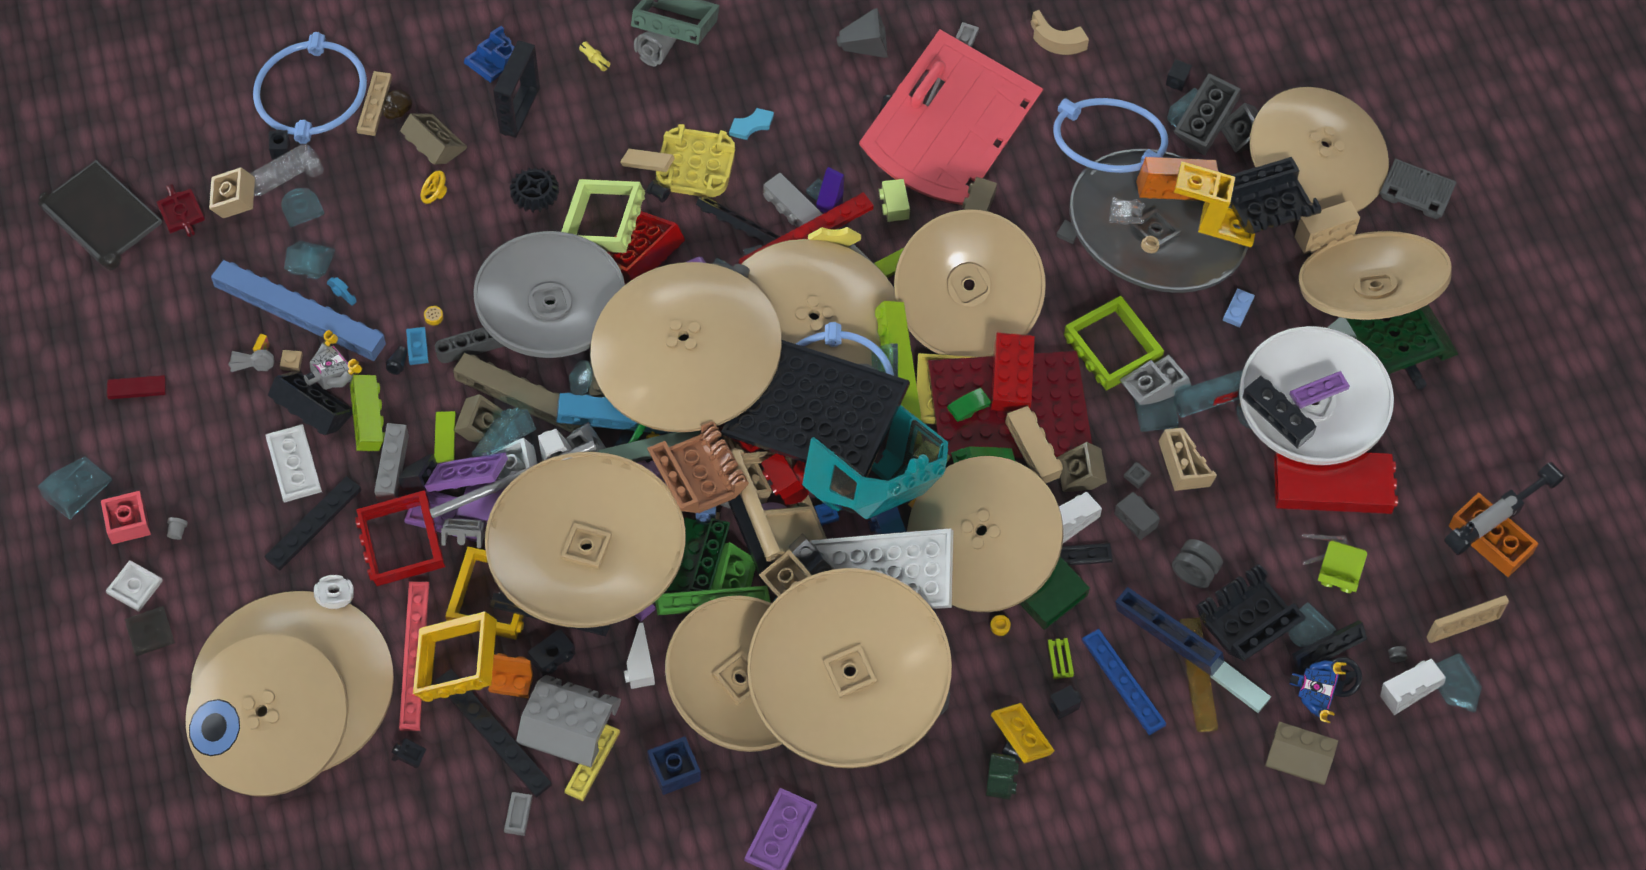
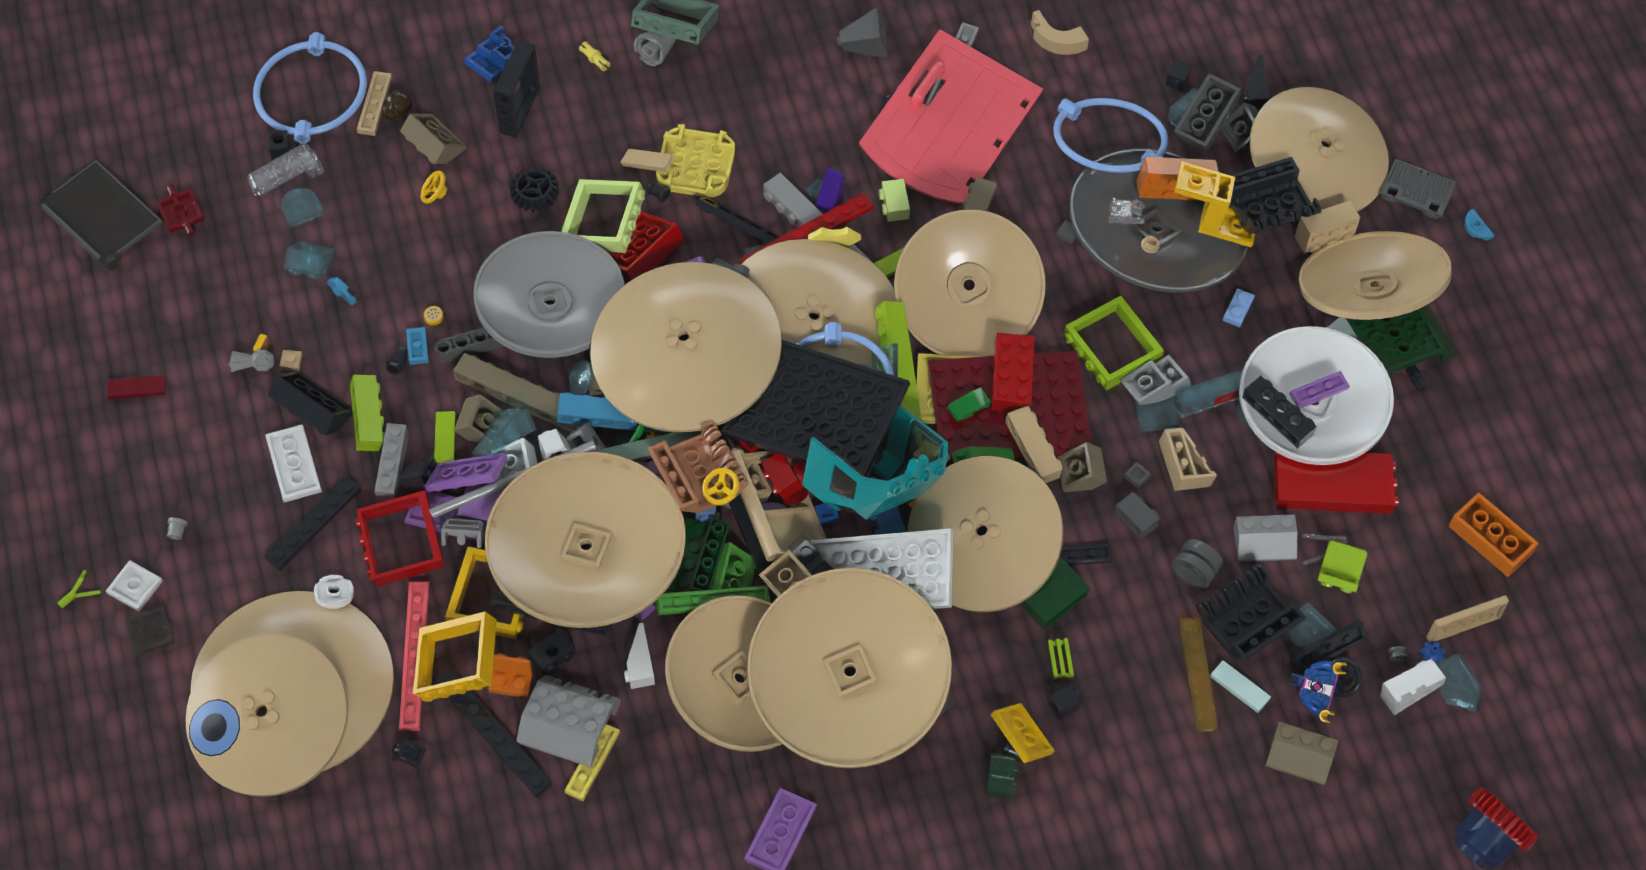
clear light blue slope [37,456,112,520] -> none
coral brick [101,491,151,544] -> none
tan brick [209,167,255,218] -> none
medium blue brick [211,260,386,361] -> none
torso [304,330,362,390] -> none
light grey tile [504,792,533,836] -> none
dark blue brick [647,736,701,795] -> none
medium azure tile [729,108,774,140] -> none
yellow tile [990,615,1011,636] -> none
white wedge [1059,492,1102,543] -> none
blue tile [1082,629,1166,735] -> none
dark blue brick [1115,587,1224,676] -> none
black piece [1444,462,1565,555] -> none
none -> lime plant [57,570,101,609]
none -> yellow piece [702,468,739,505]
none -> light grey slope [1233,515,1297,562]
none -> black slope [1242,55,1270,109]
none -> blue plant [1419,641,1445,665]
none -> piece [1455,787,1538,869]
none -> dark azure plate [1464,209,1494,241]

